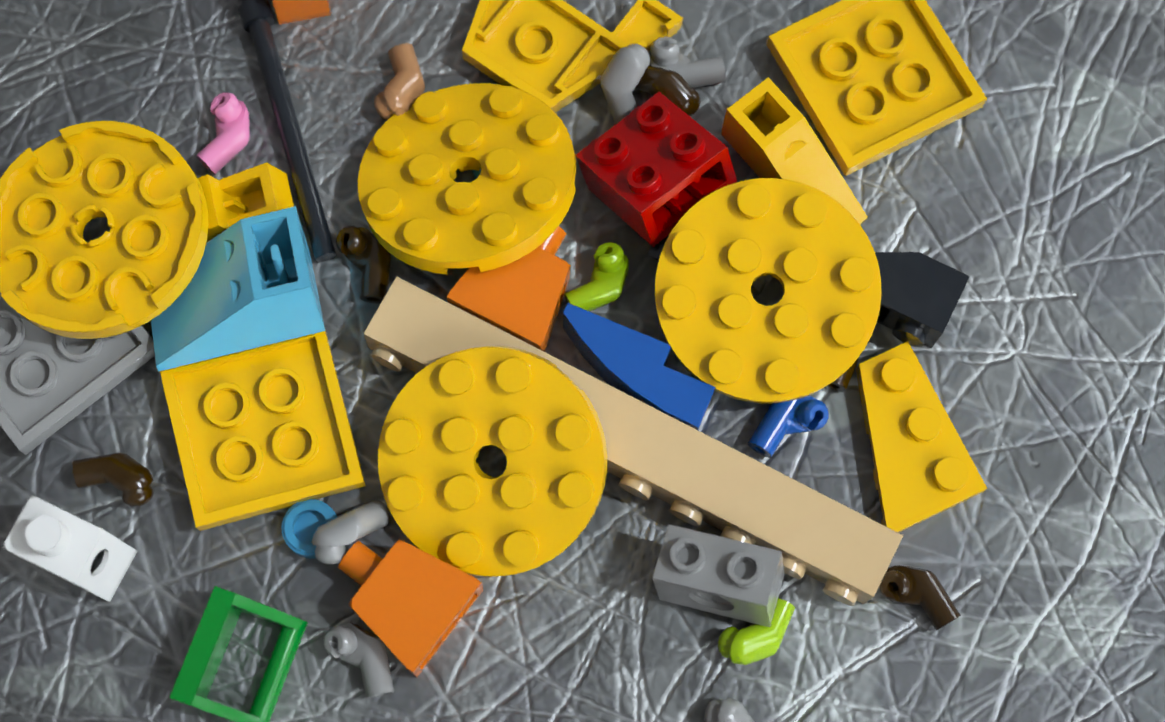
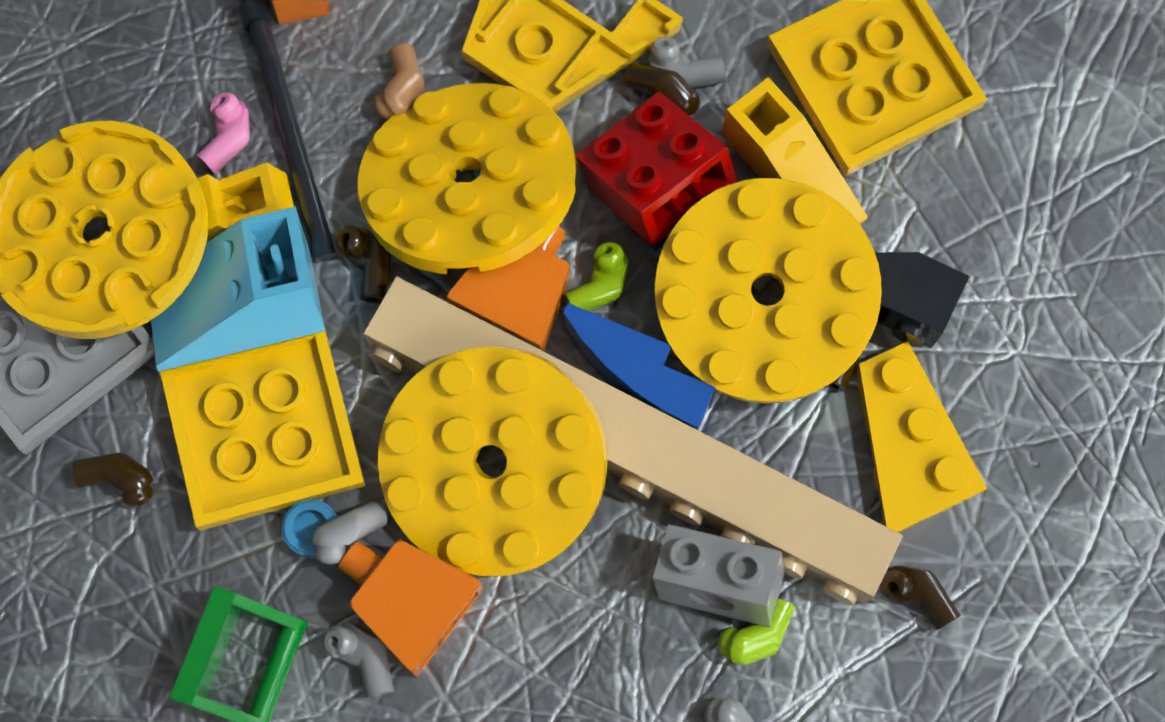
white torso [2,495,138,602] -> none
light grey arm [600,44,650,124] -> none
blue arm [748,396,829,458] -> none

